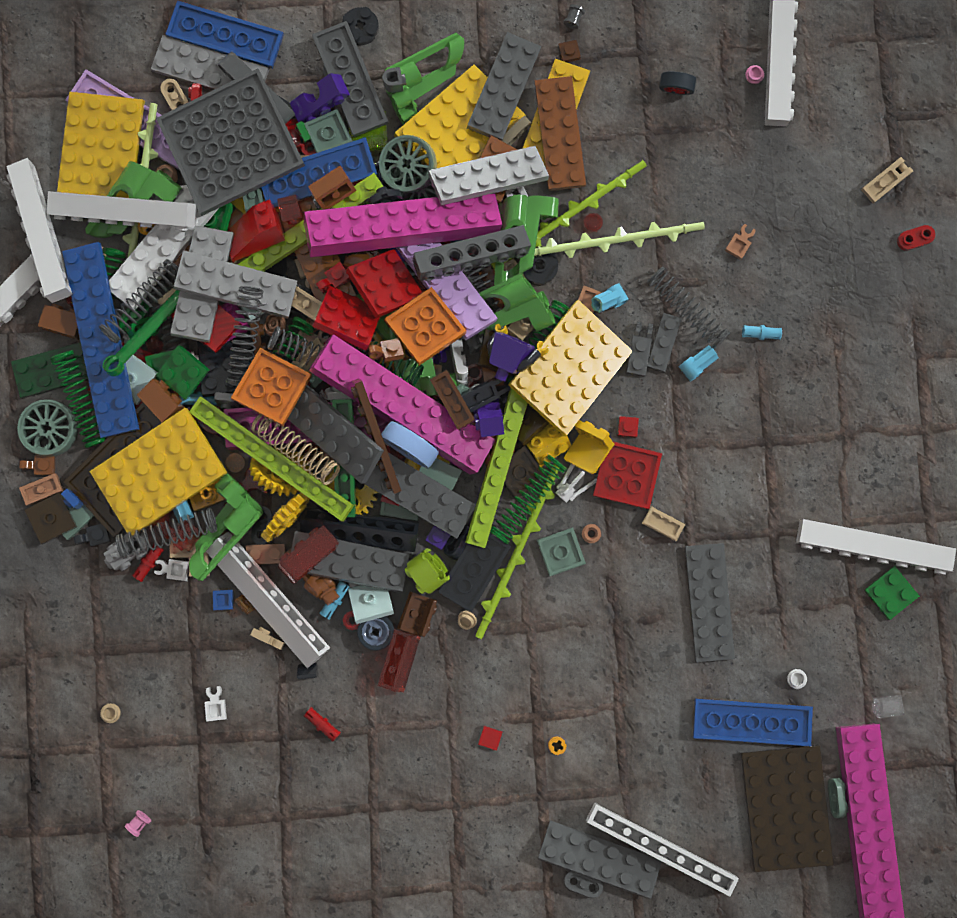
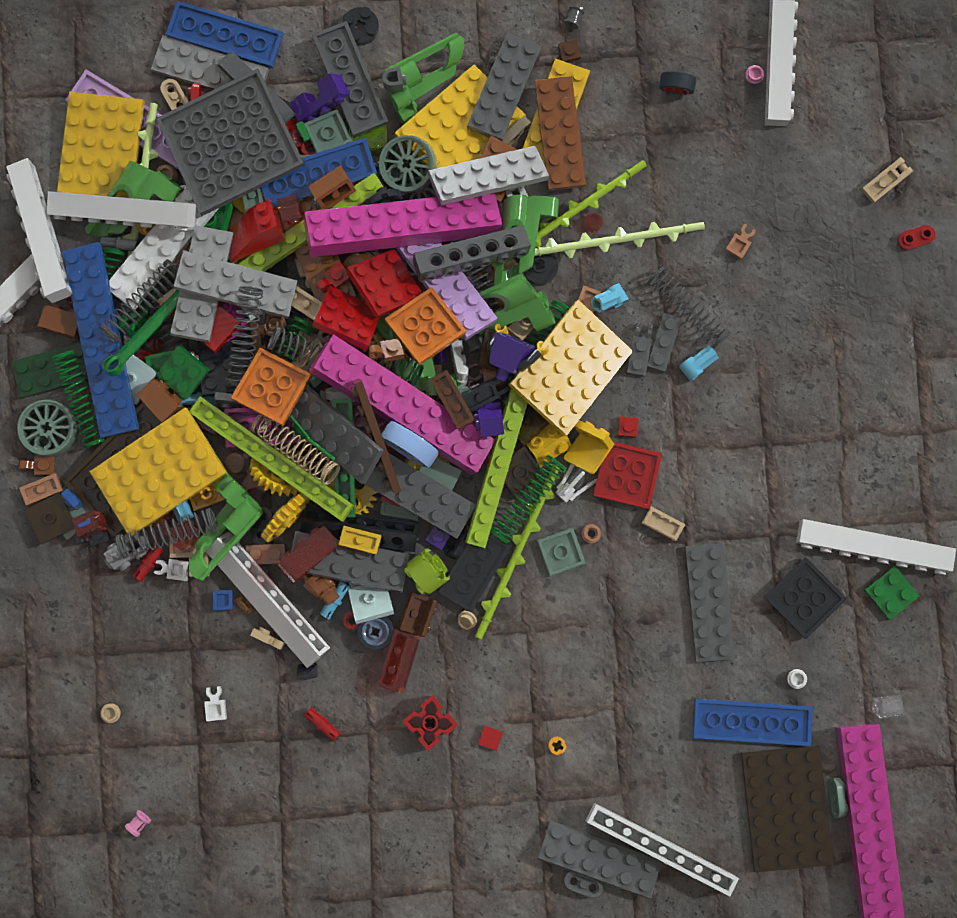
medium azure pin [742,325,782,340] -> none
none -> clear red brick [72,510,106,538]
none -> dark grey axle [100,236,139,251]
none -> green piece [290,415,335,461]
none -> yellow plate [338,526,381,555]
none -> red brick [403,695,458,751]
none -> black plate [764,557,847,639]

